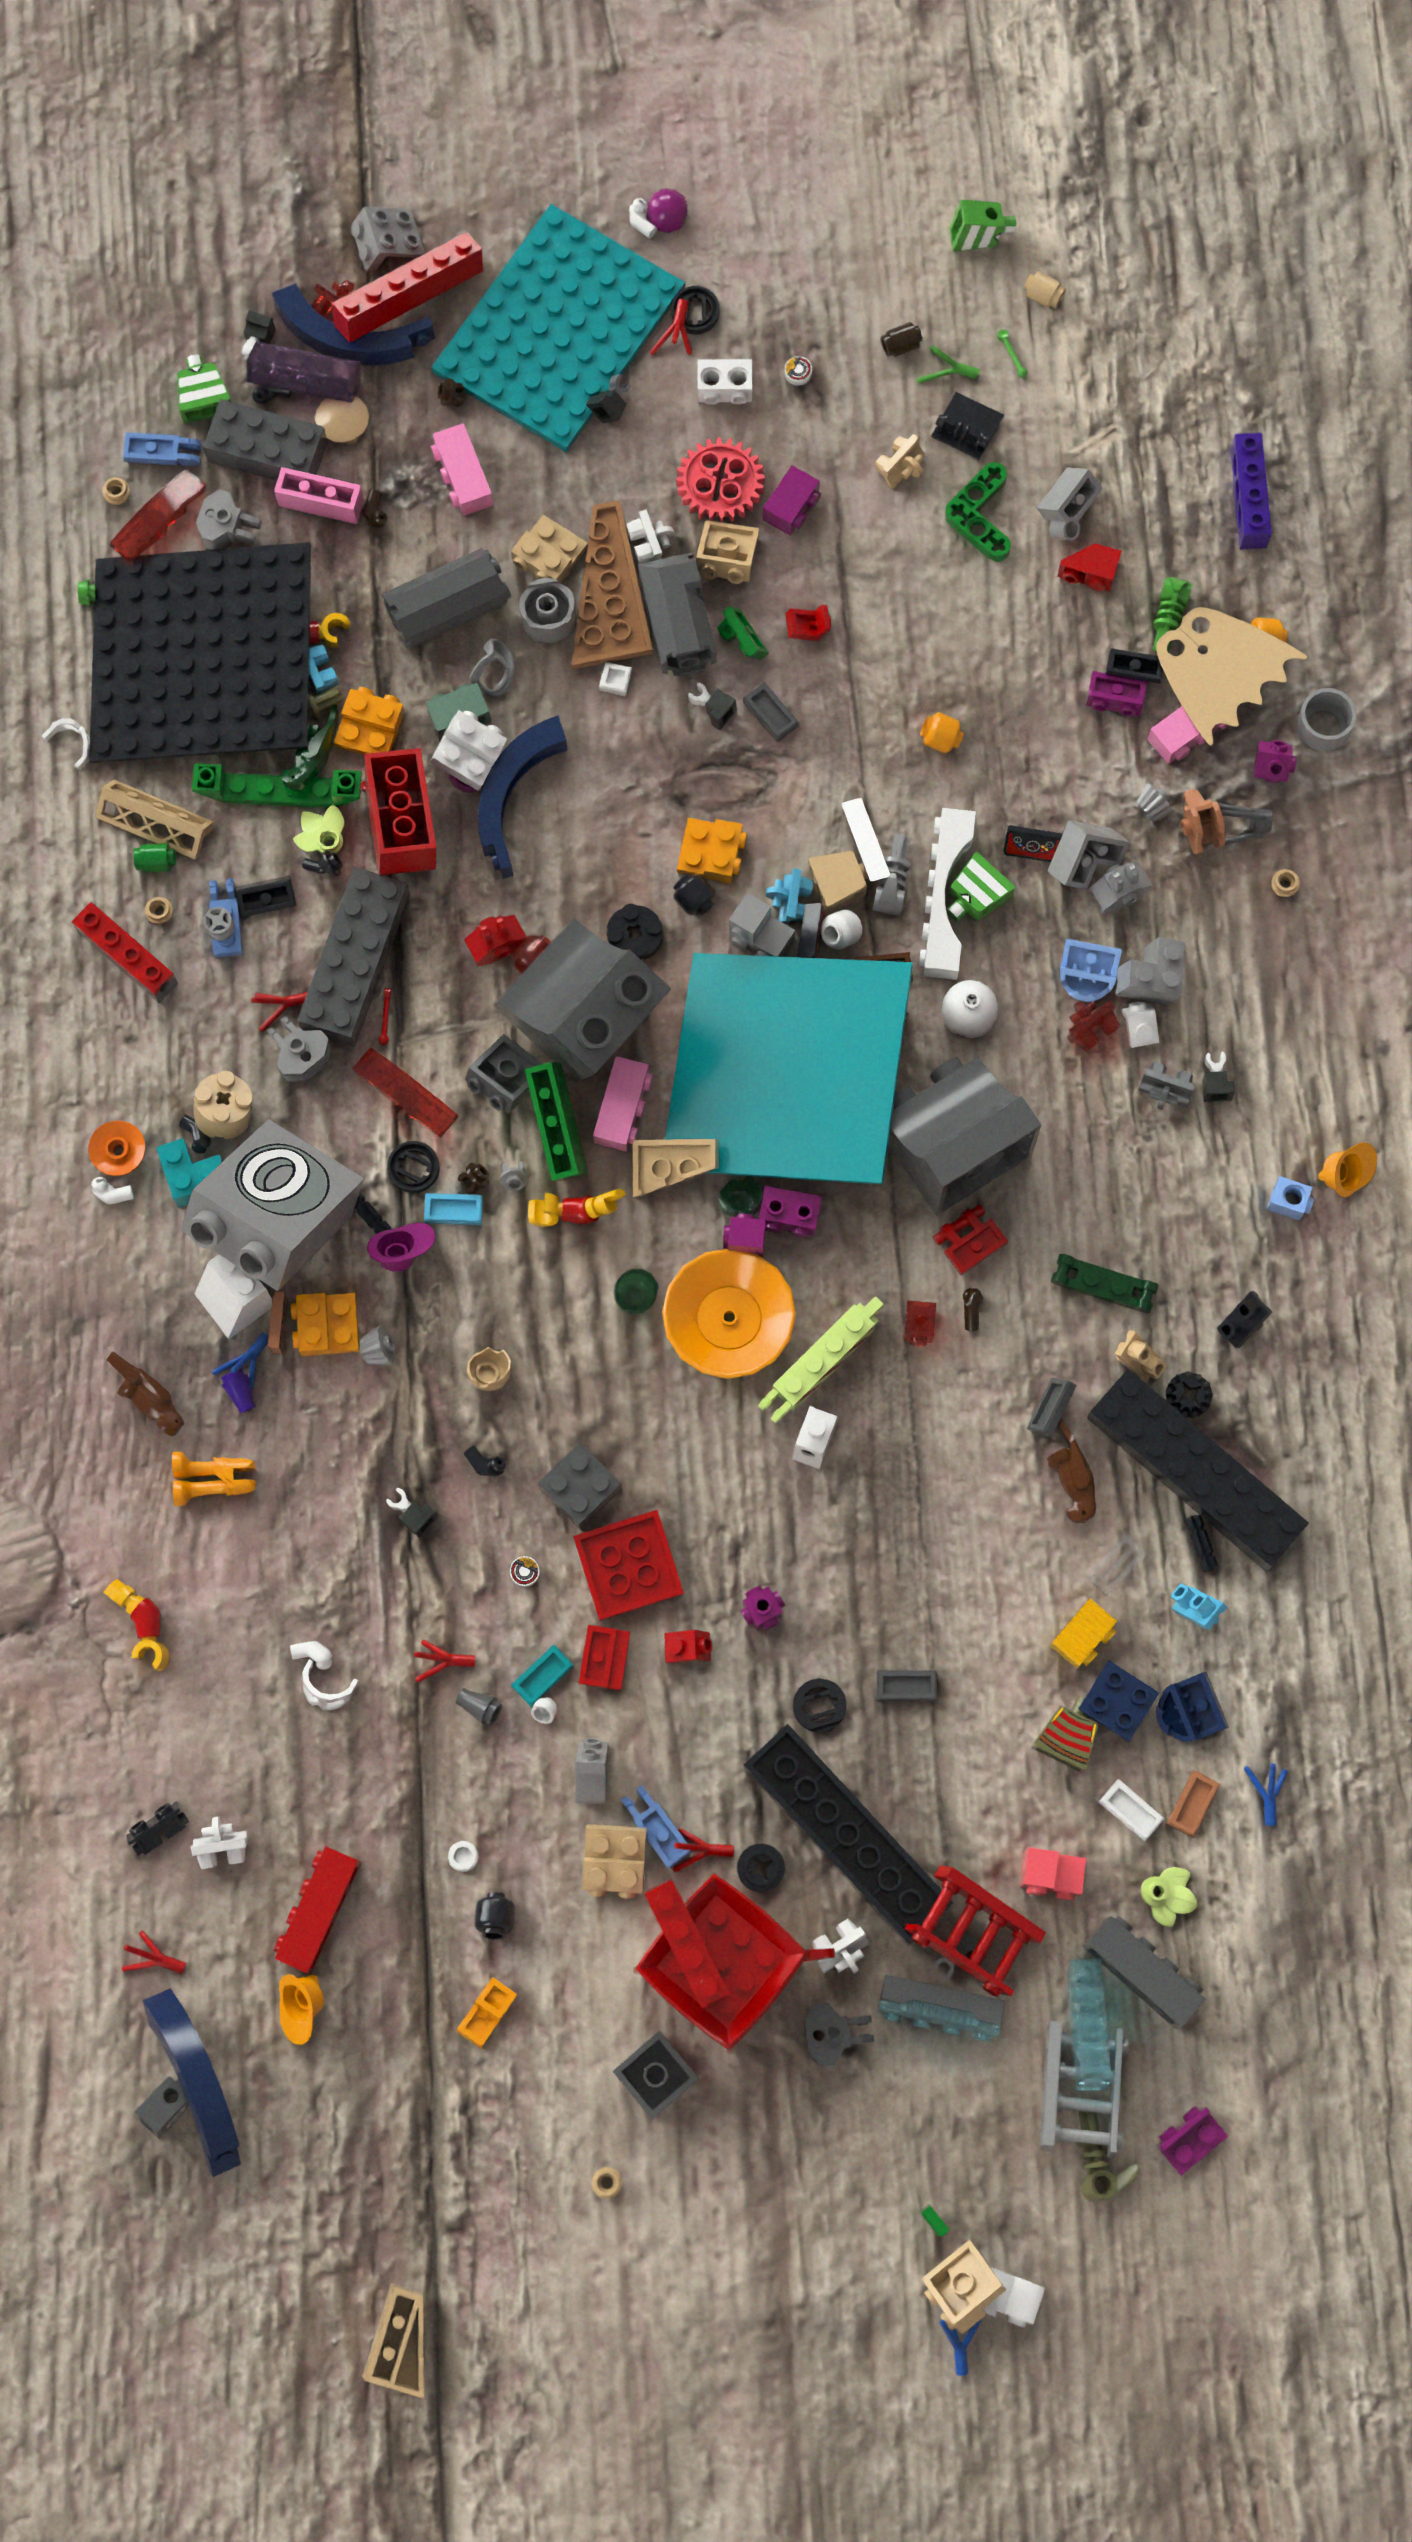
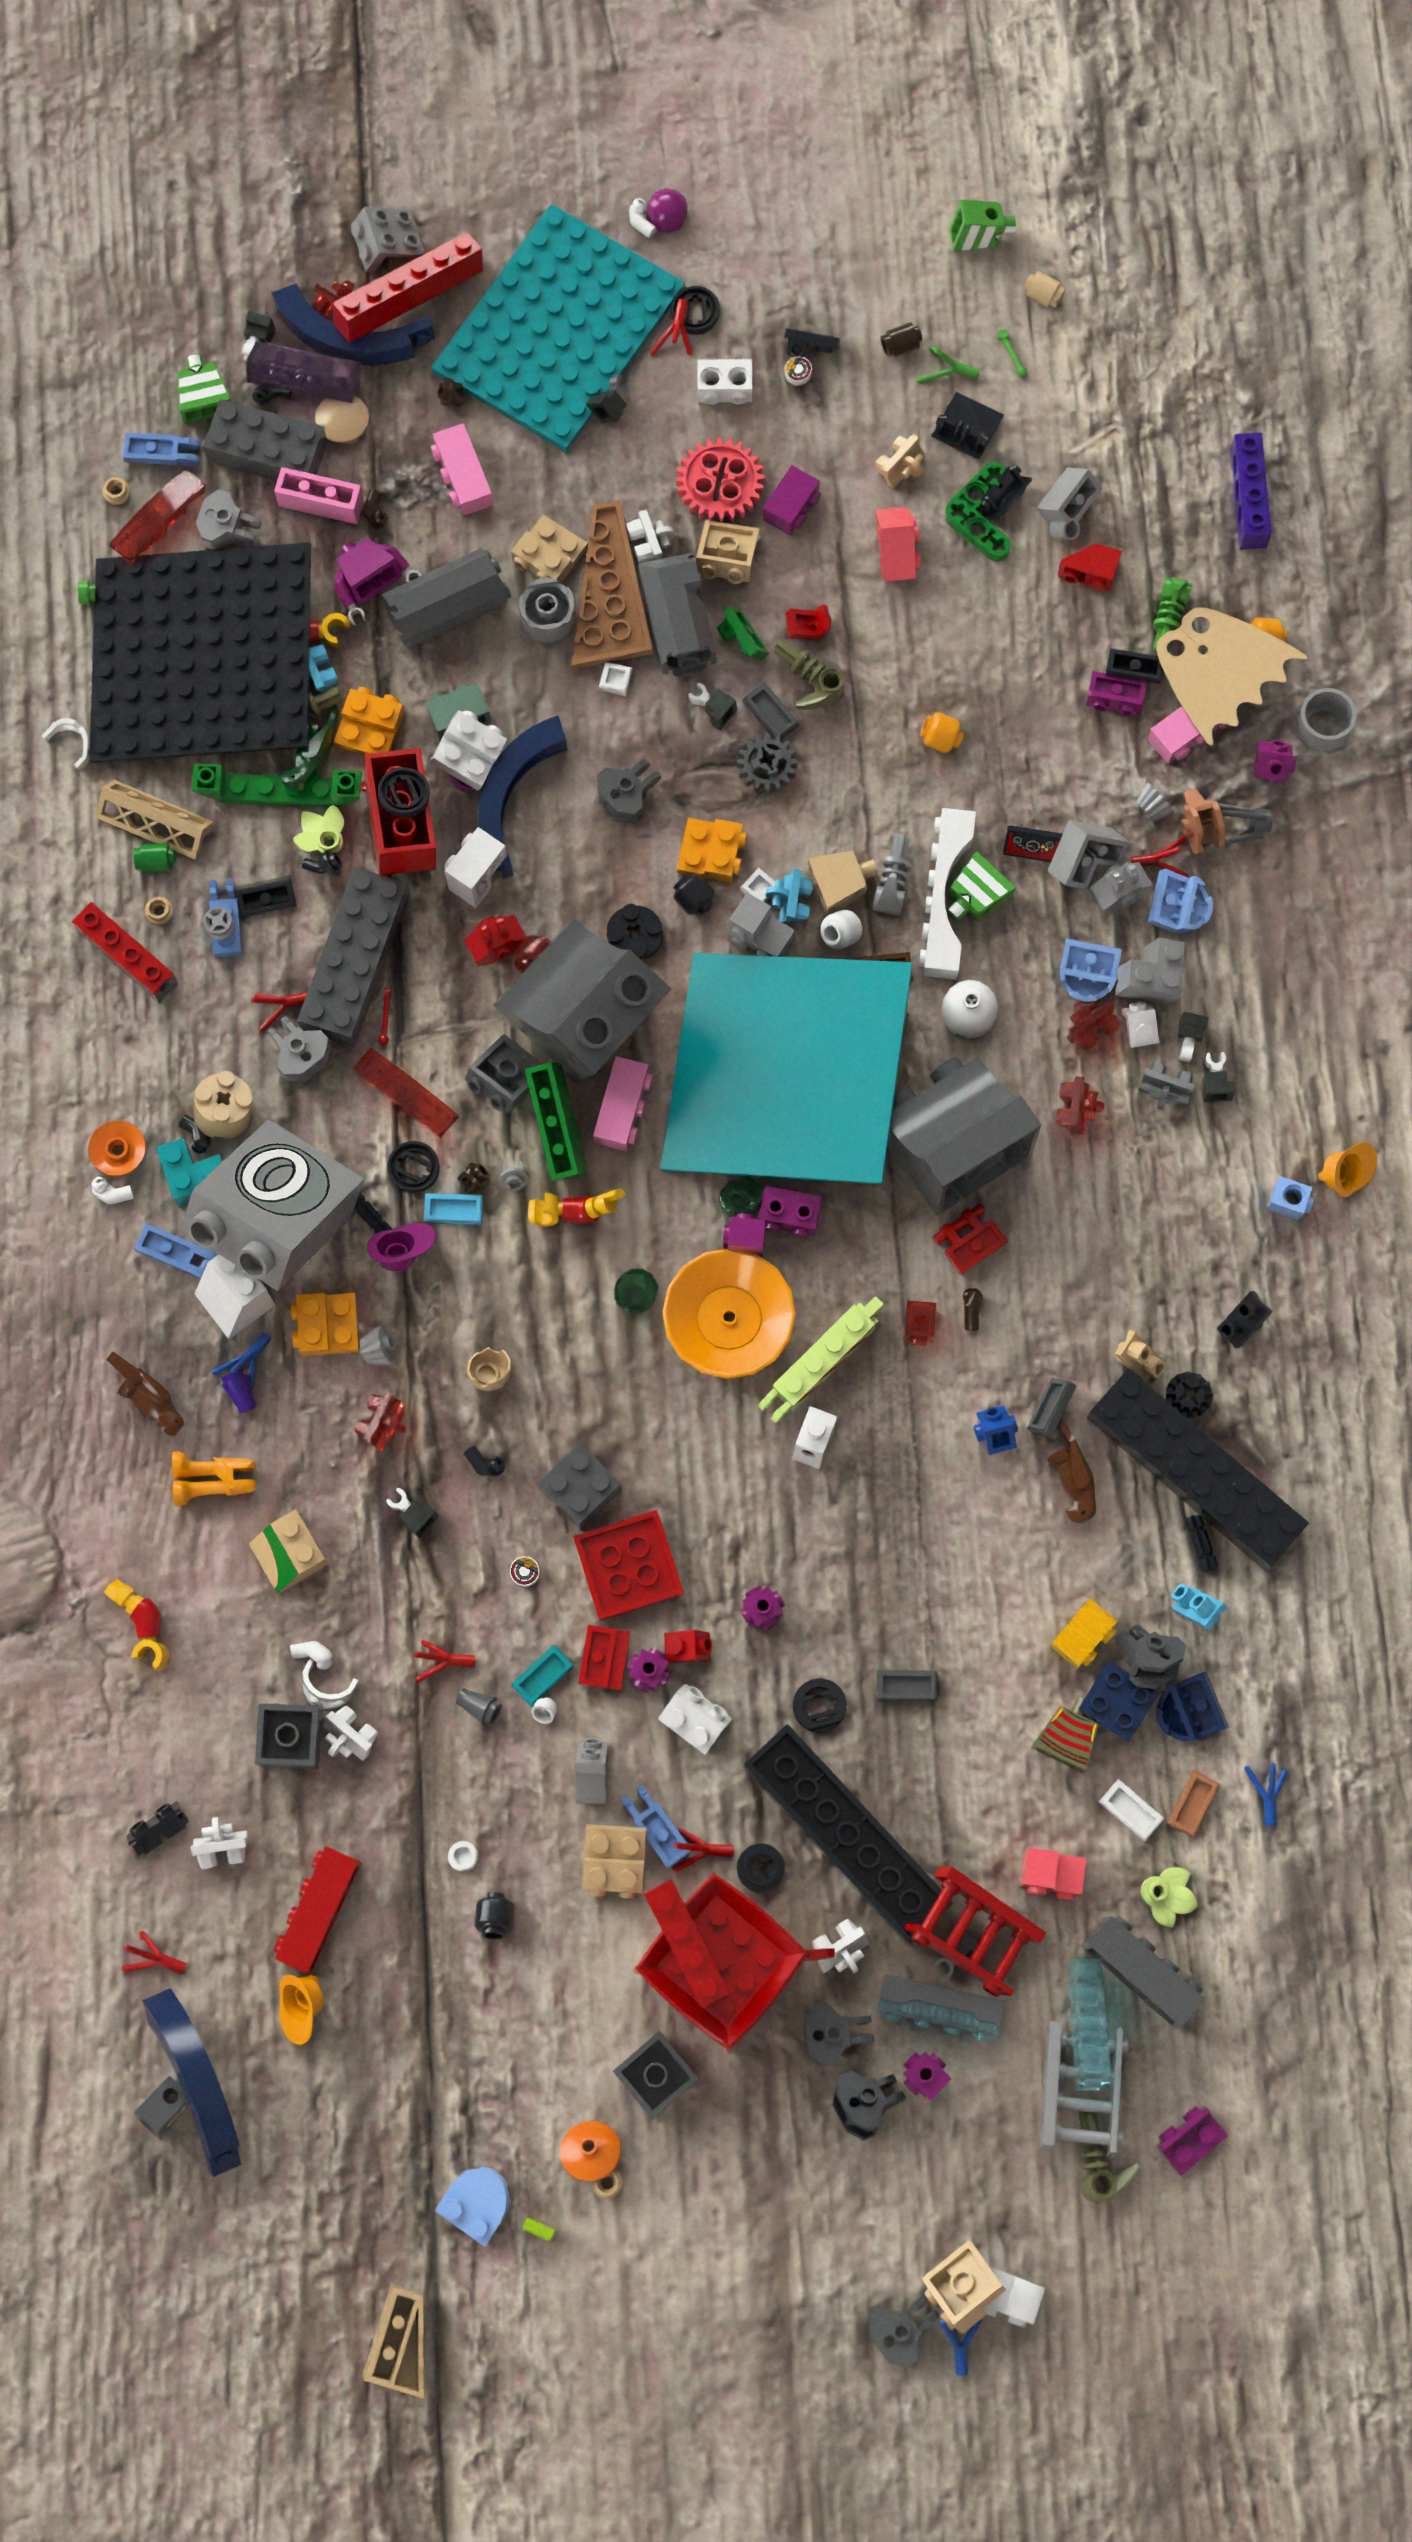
nougat tile [267,1291,288,1354] -> none
light orange slope [456,1977,517,2049] -> none
light grey piece [469,638,514,697] -> none
tan wing [633,1139,719,1198] -> none
black slope [797,903,825,958] -> none
white sticker [842,798,890,882] -> none
green tile [920,2204,950,2237] -> none
dark green plate [1051,1254,1159,1313] -> none
tan plate [1271,869,1300,897] -> none
none -> medium blue plate [134,1223,218,1280]
none -> tan slope [249,1509,329,1594]
none -> dark grey brick [255,1703,323,1770]
none -> white hips [323,1706,378,1761]
none -> magenta torso [335,540,421,627]
none -> clear red hips [355,1392,407,1451]
none -> black piece [378,768,430,818]
none -> light blue slope [435,2167,511,2247]
none -> white brick [444,827,507,908]
none -> lime tile [522,2216,556,2241]
none -> orange dish [560,2121,621,2182]
none -> dark grey hinge [597,759,662,824]
none -> magenta brick [627,1648,672,1693]
none -> white bracket [658,1684,732,1755]
none -> dark grey gear [737,733,798,795]
none -> white tile [740,868,775,903]
none -> olive piece [774,640,844,710]
none -> black hinge [784,328,841,357]
none -> black hinge [832,2071,906,2140]
none -> dark grey hinge [868,2294,940,2368]
none -> coral brick [876,507,921,581]
none -> magenta brick [903,2052,951,2101]
none -> blue brick [974,1405,1018,1455]
none -> black hinge [979,464,1032,519]
none -> clear red hips [1056,1076,1105,1135]
none -> dark grey hinge [1116,1625,1186,1689]
none -> red plant [1130,835,1188,878]
none -> light blue slope [1147,869,1213,934]
none -> pearl dark grey piece [1177,1011,1209,1063]

